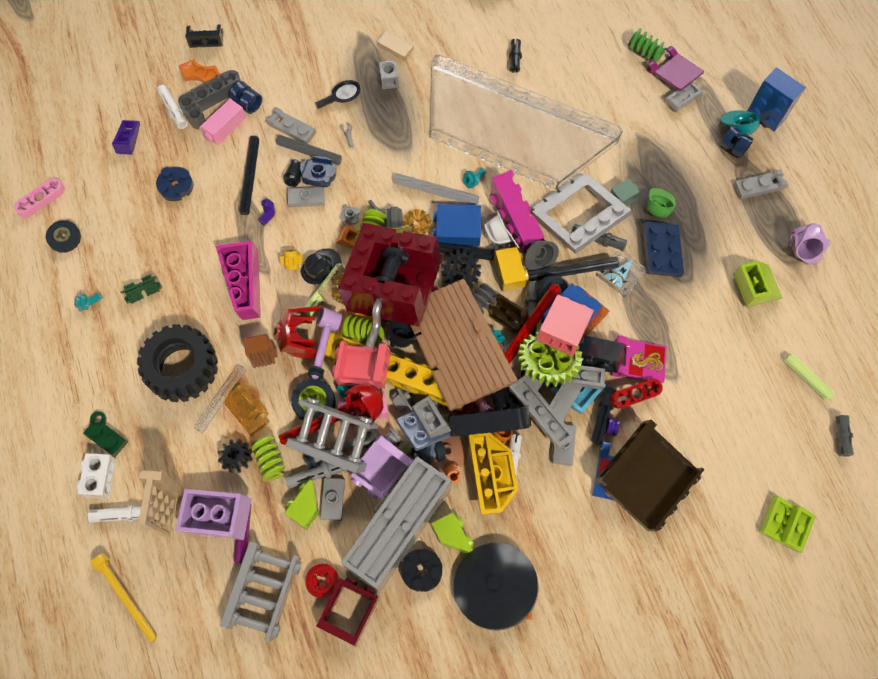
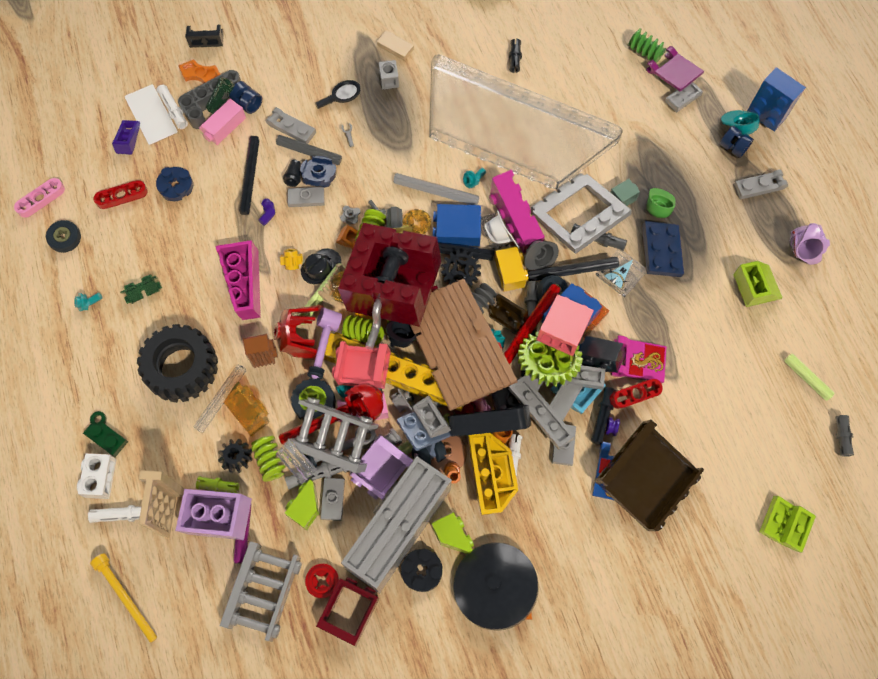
none -> red beam [93,180,148,209]
none -> white sticker [125,84,178,145]
none -> lime pin [196,476,239,494]
none -> clear green axle [205,77,235,114]
none -> clear tile [276,439,317,484]

